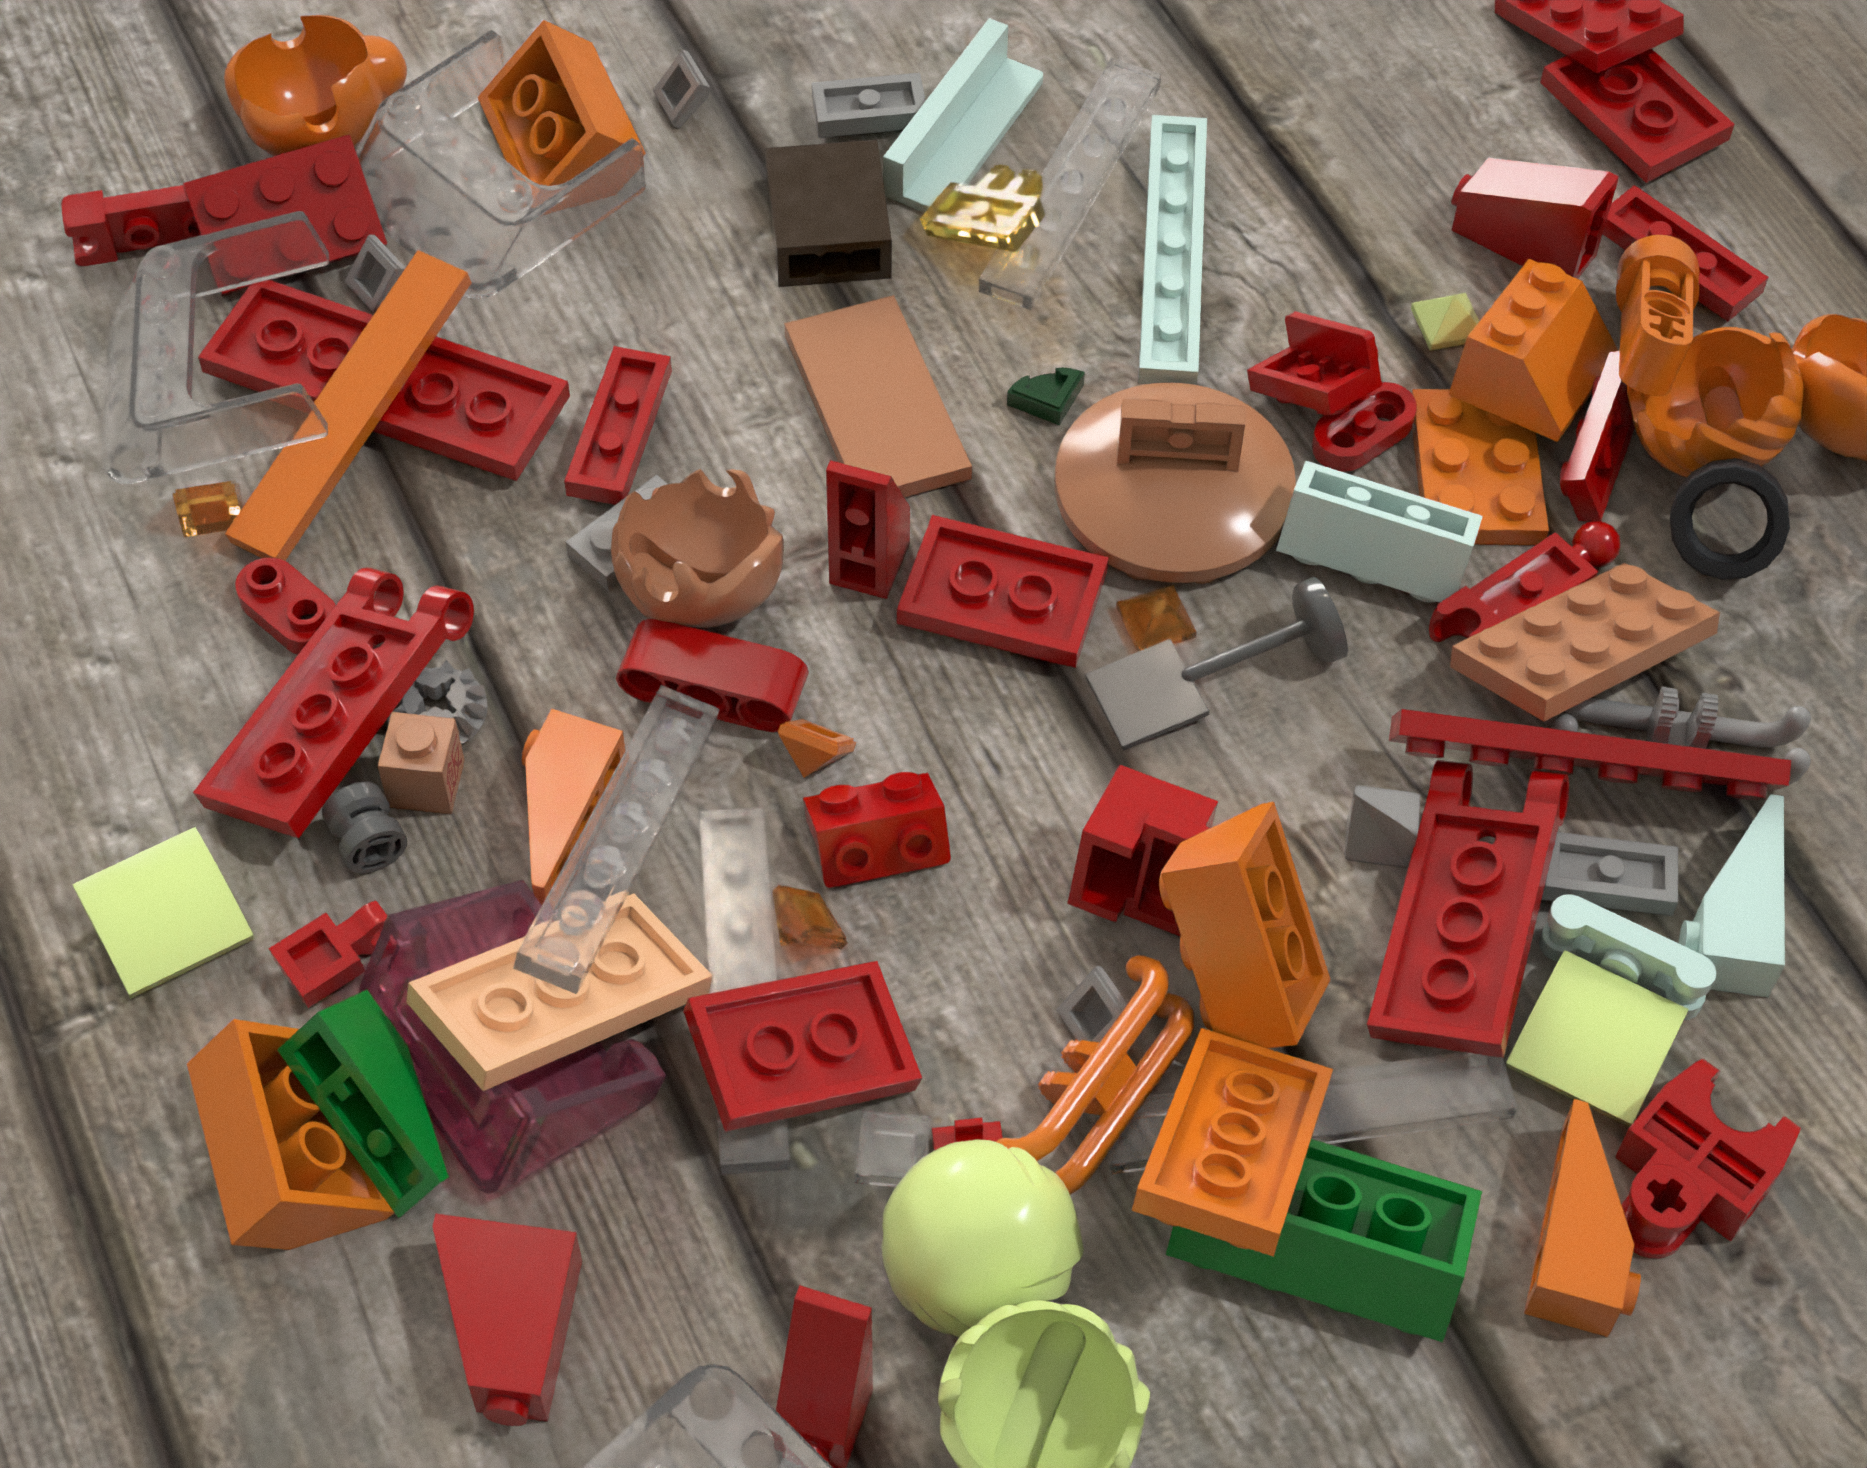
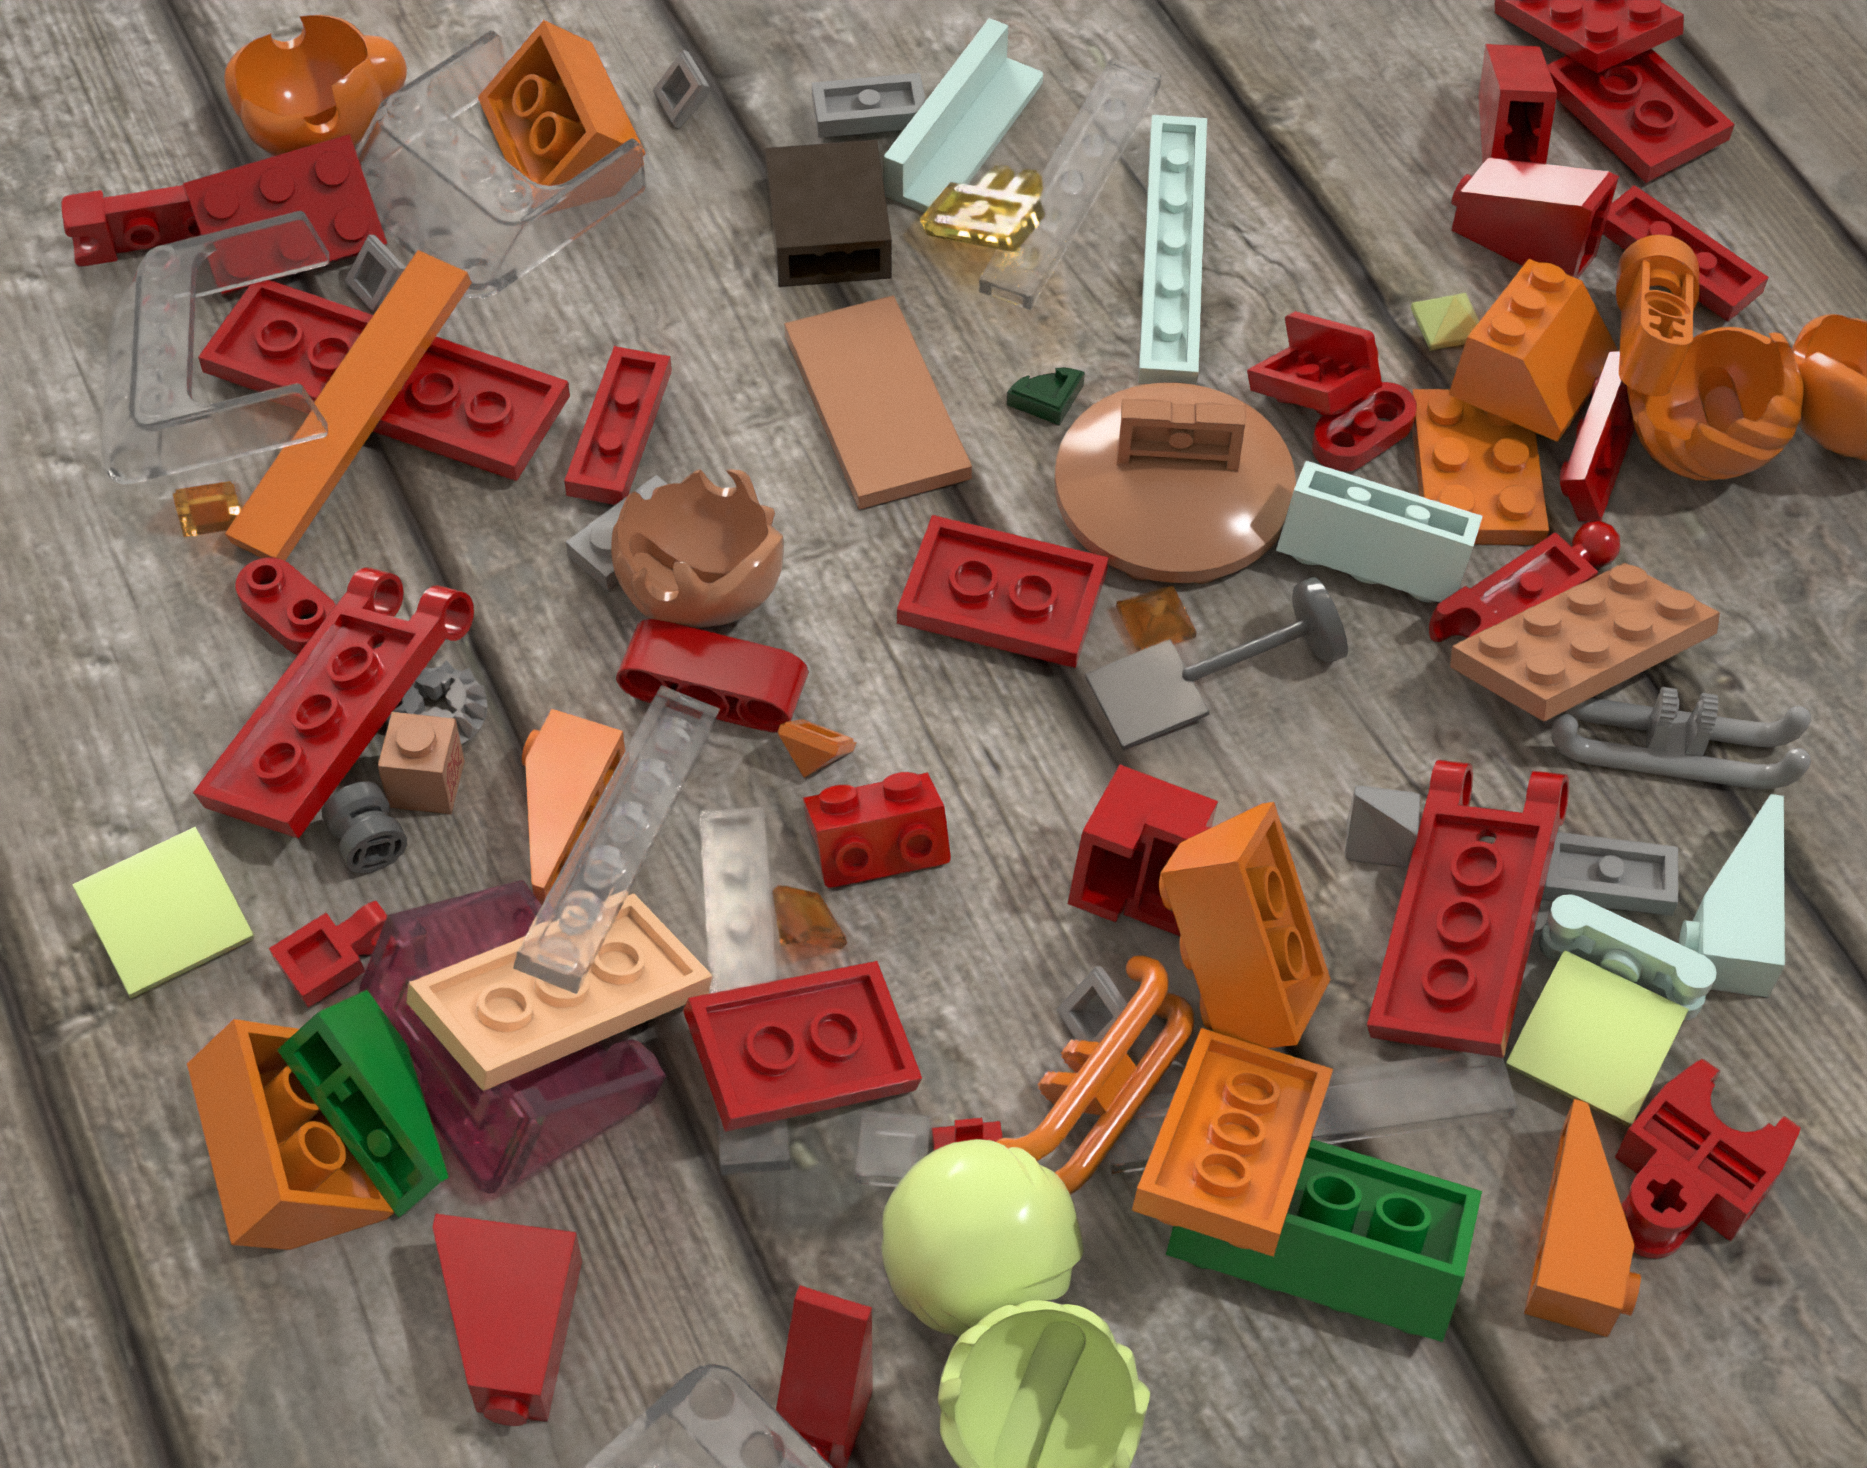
red slope [826,460,910,599] -> none
red plate [1389,709,1792,800] -> none
black tyre [1670,458,1790,580] -> none
none -> red slope [1478,44,1557,164]

